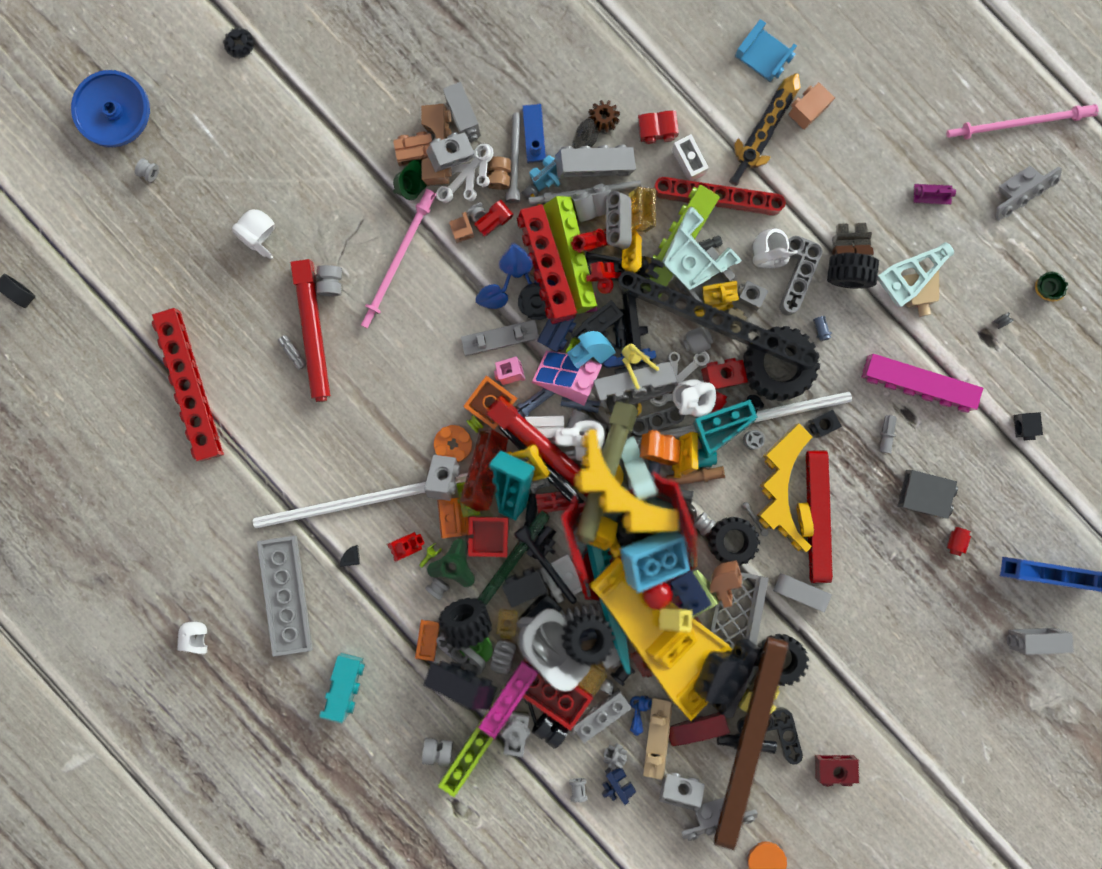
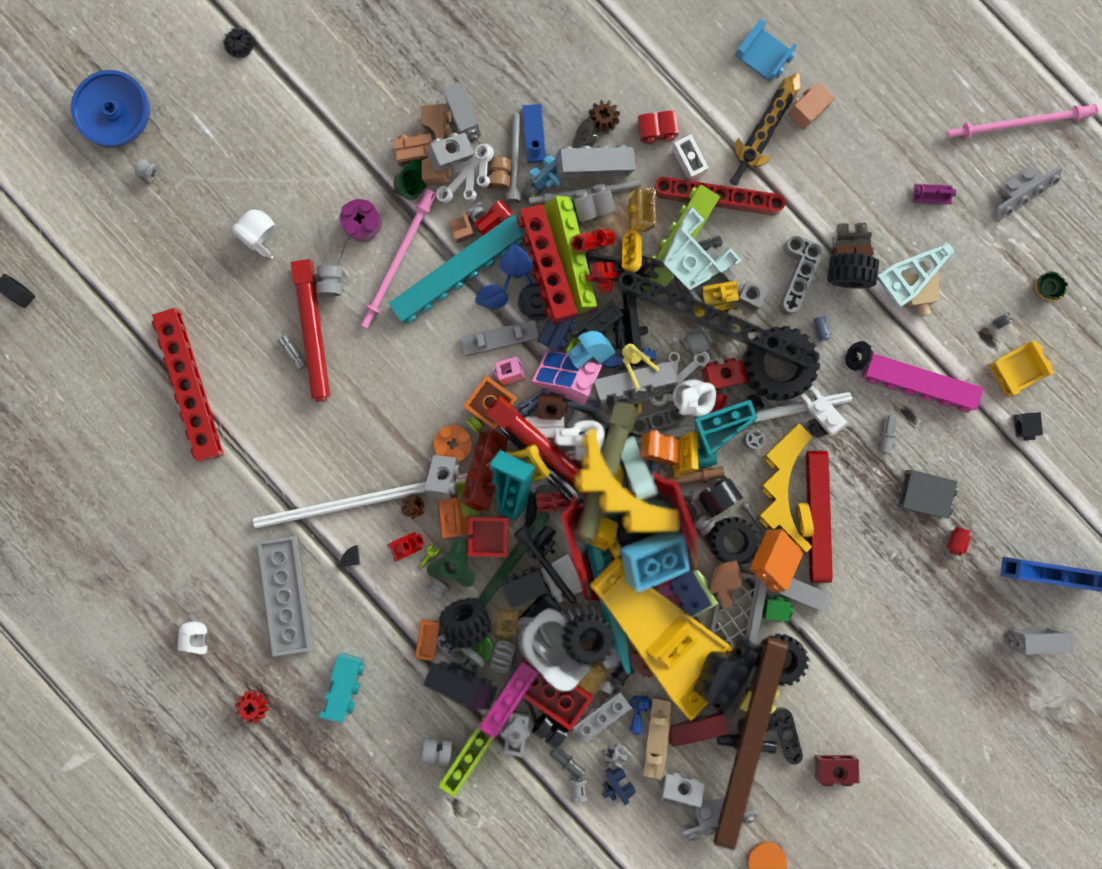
light grey beam [606,191,632,250] -> none
red hair [642,582,672,610] -> none
light yellow brick [659,609,692,631] -> none
white piece [753,229,798,268] -> none
none -> red gear [234,690,269,724]
none -> magenta brick [340,199,382,242]
none -> teal brick [388,215,524,324]
none -> reddish brown gear [400,494,425,520]
none -> reddish brown brick [538,394,568,420]
none -> dark grey axle [550,747,585,780]
none -> black brick [698,476,744,519]
none -> orange brick [749,530,803,592]
none -> green brick [762,595,793,622]
none -> white hinge [799,386,848,436]
none -> black gear [845,341,874,372]
none -> yellow panel [988,340,1054,397]

